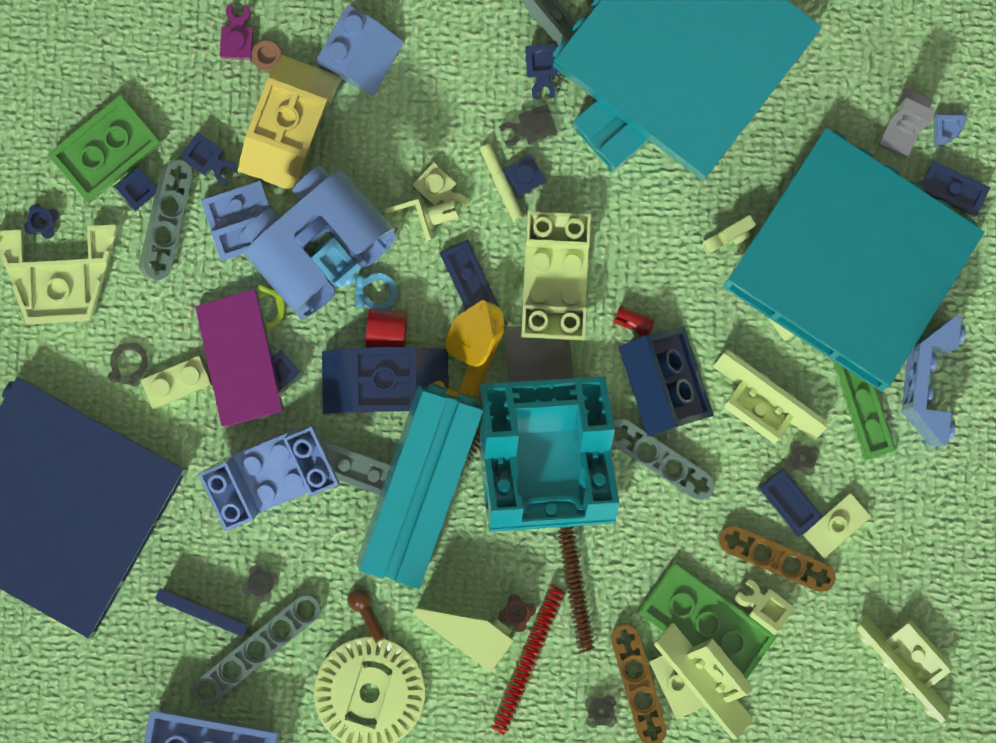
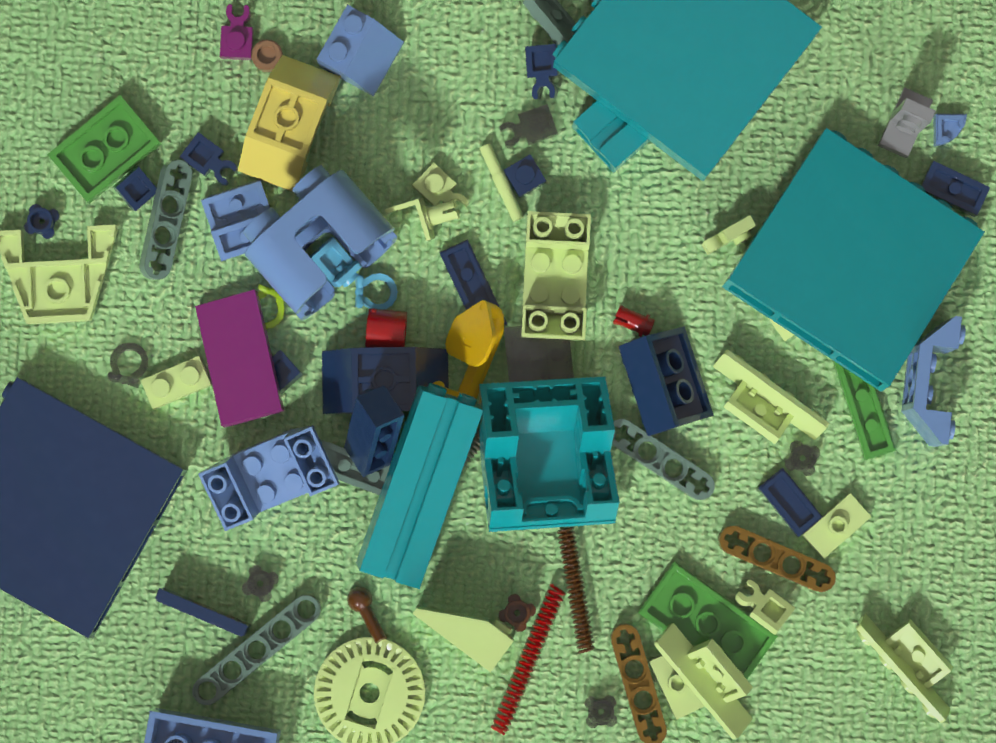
none -> dark blue brick [344,385,404,477]

